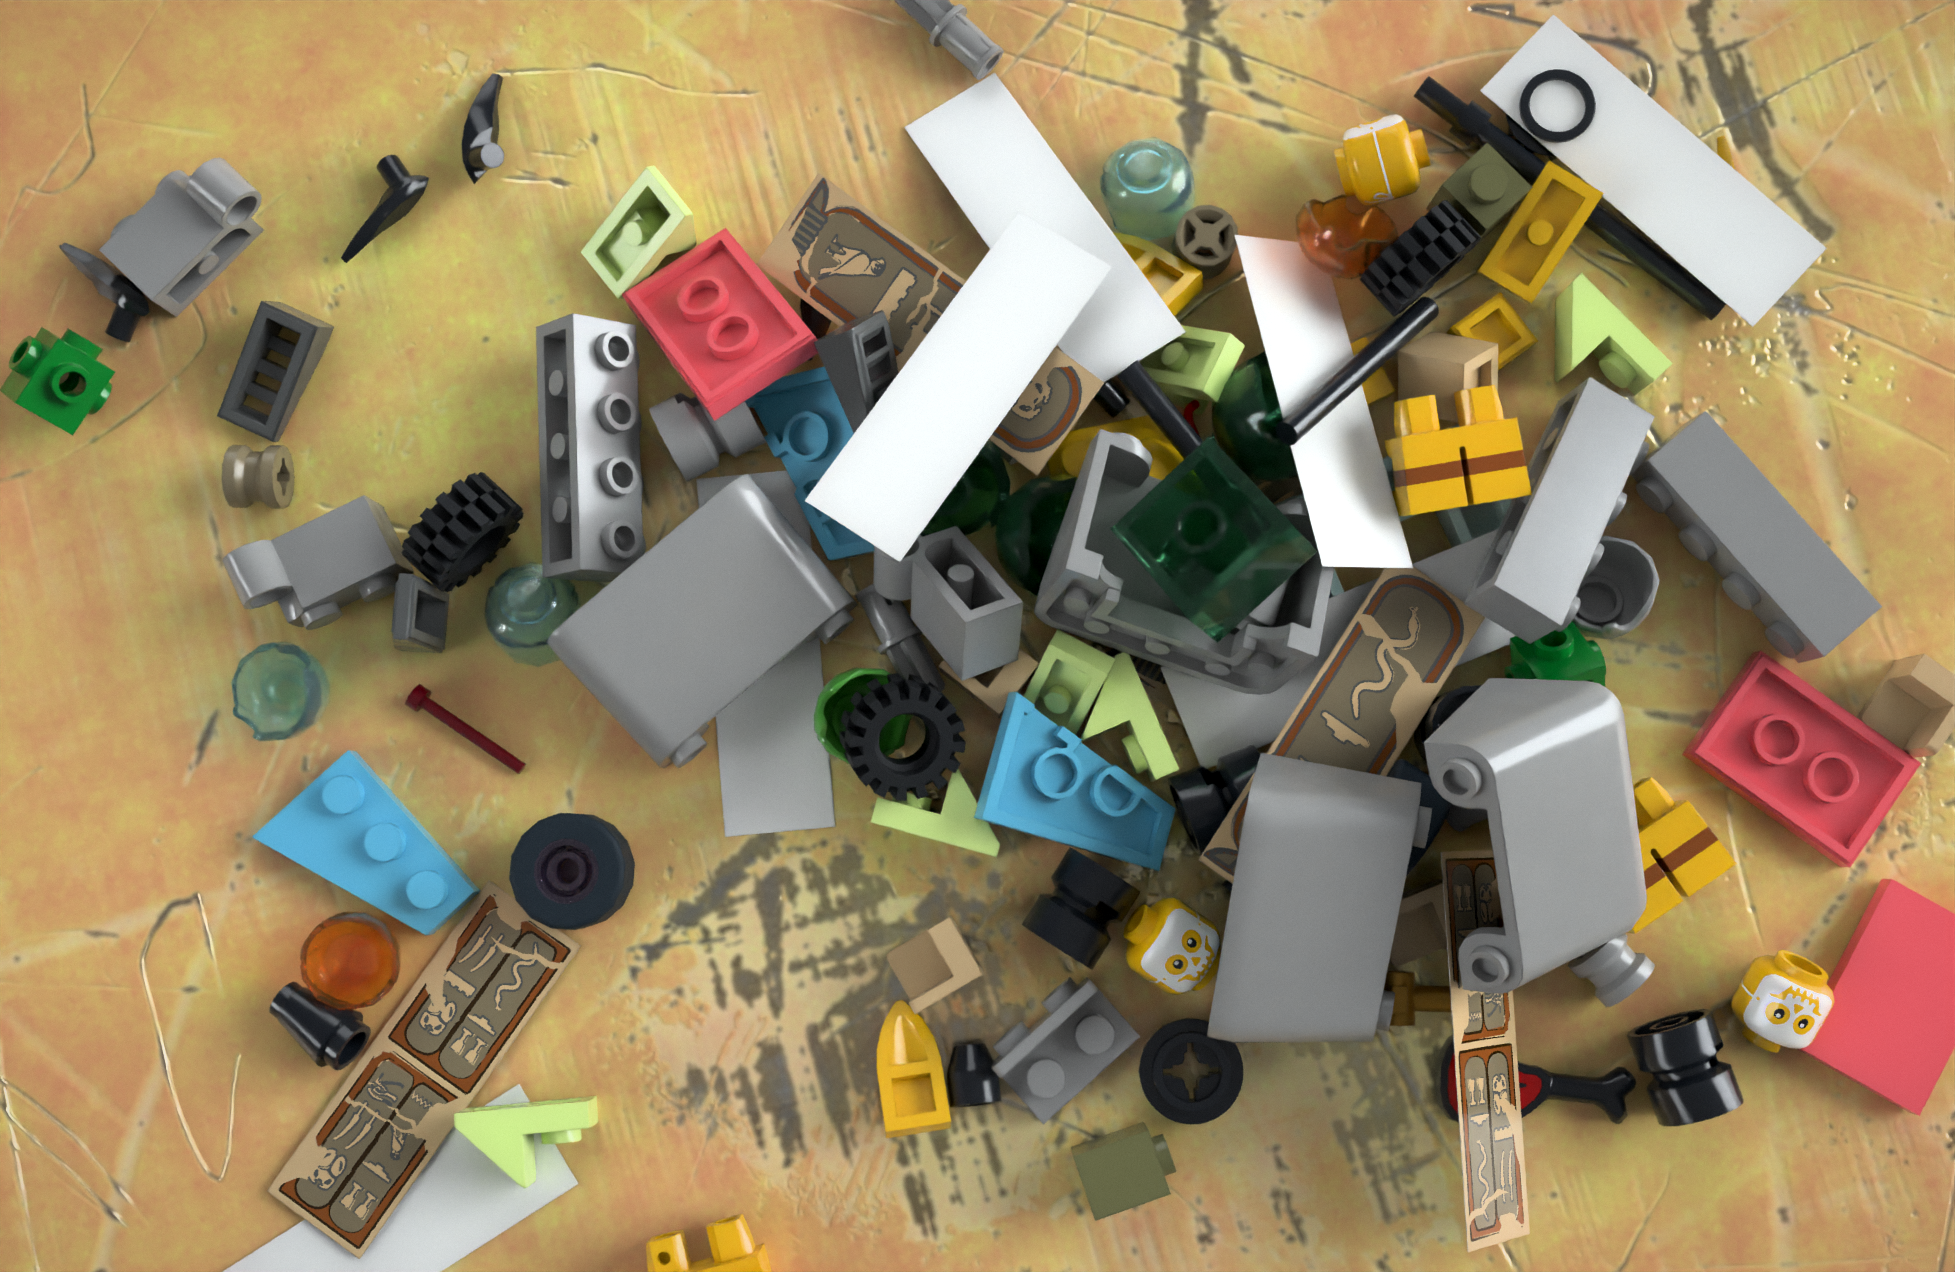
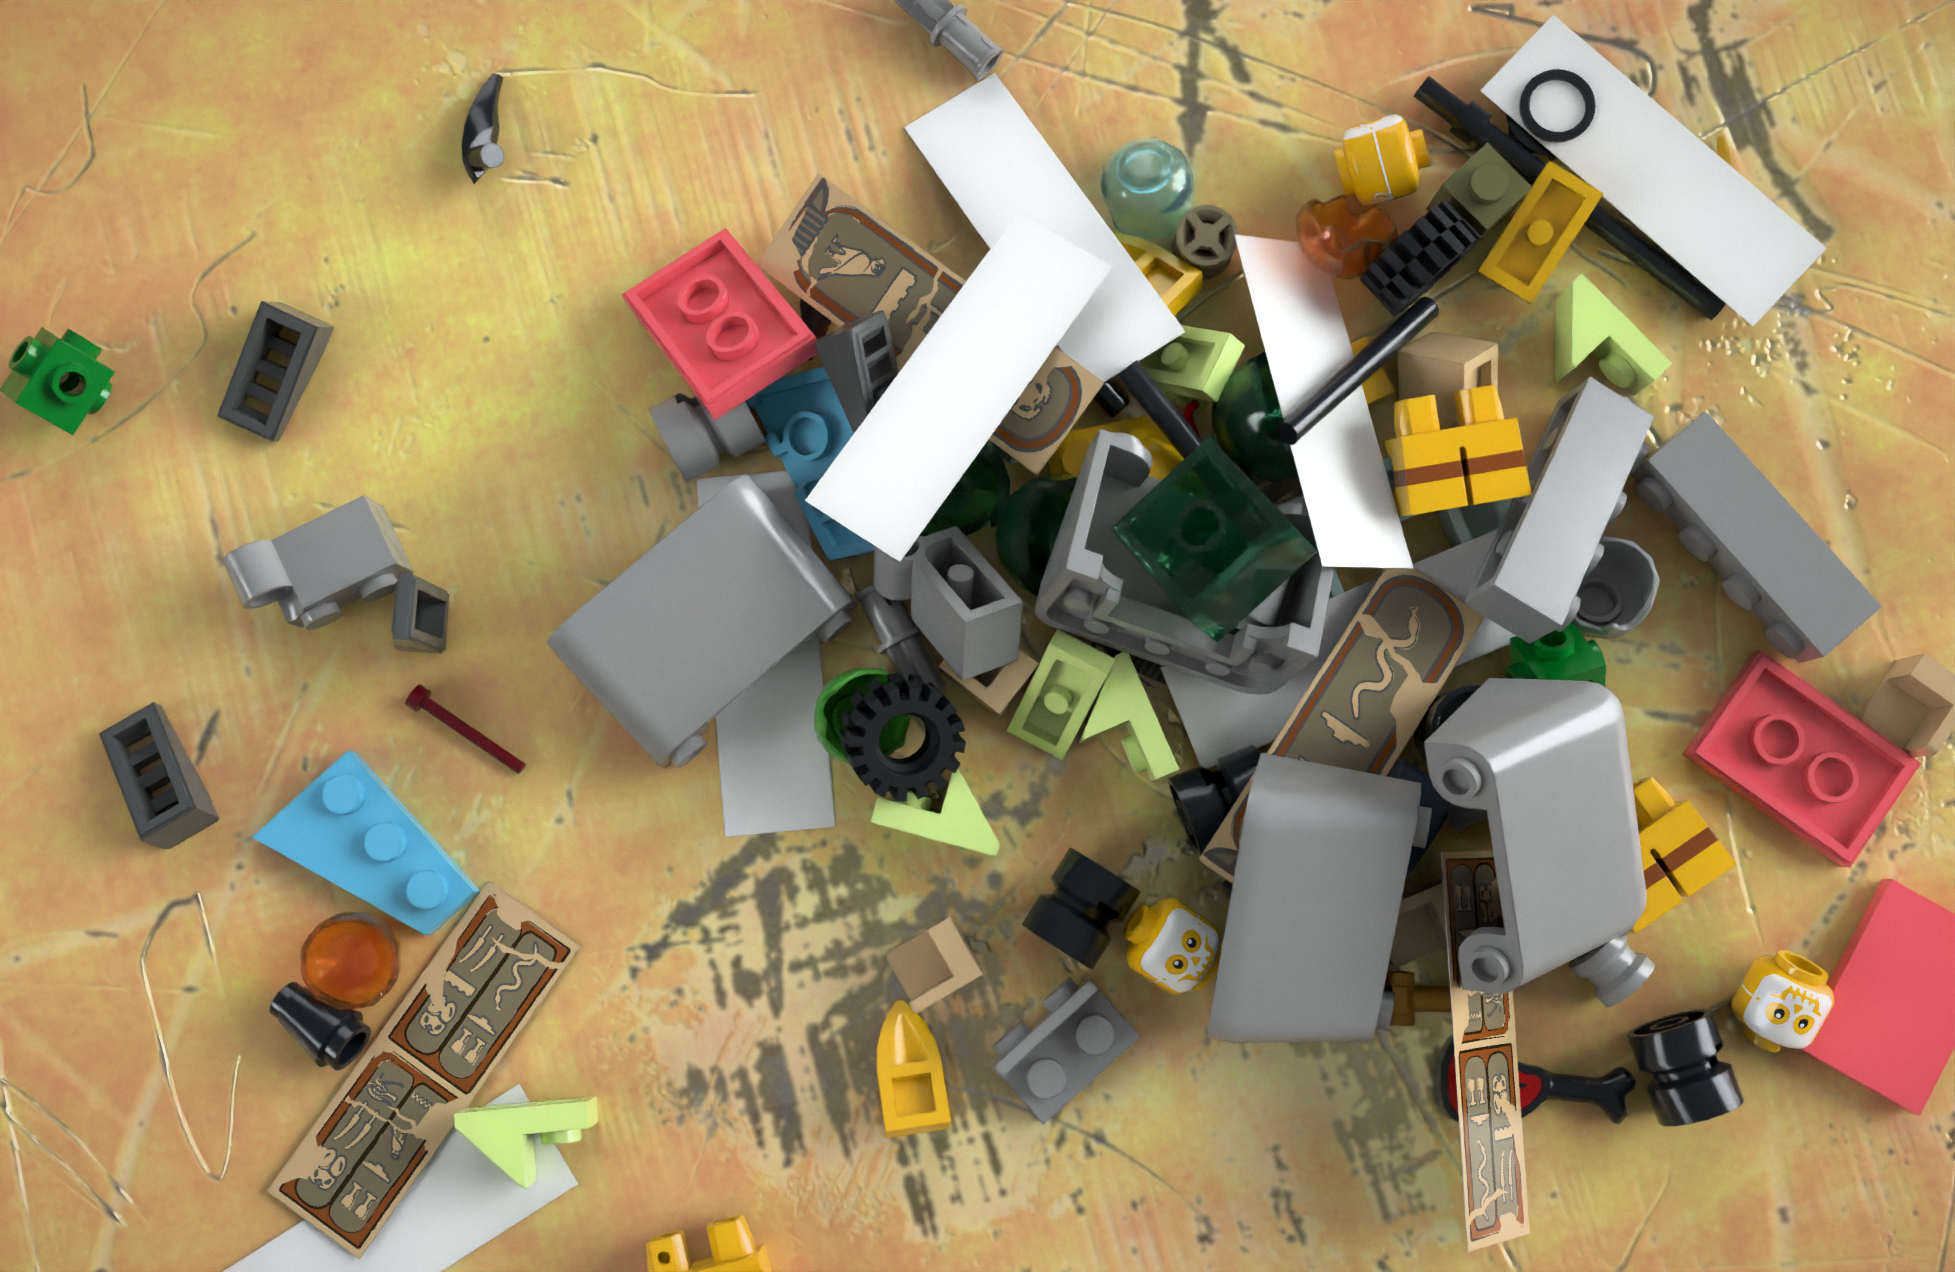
black bar [59,243,150,342] -> none
light grey hinge [99,157,264,317] -> none
dark tan wheel [222,445,295,509] -> none
clear light blue hair [231,641,330,741] -> none
black bar [341,155,429,263] -> none
black tyre [402,472,524,592] -> none
clear light blue hair [485,562,581,667] -> none
black wheel [509,813,635,930] -> none
light grey brick [536,313,646,583] -> none
yellowish green slope [581,166,697,299] -> none
black hose [946,1043,1002,1108] -> none
medium azure wing [974,692,1175,871] -> none
olive brick [1071,1122,1176,1221] -> none
black gear [1138,1017,1243,1124] -> none
yellow tile [1446,292,1538,371] -> none
none -> dark grey slope [99,702,219,849]

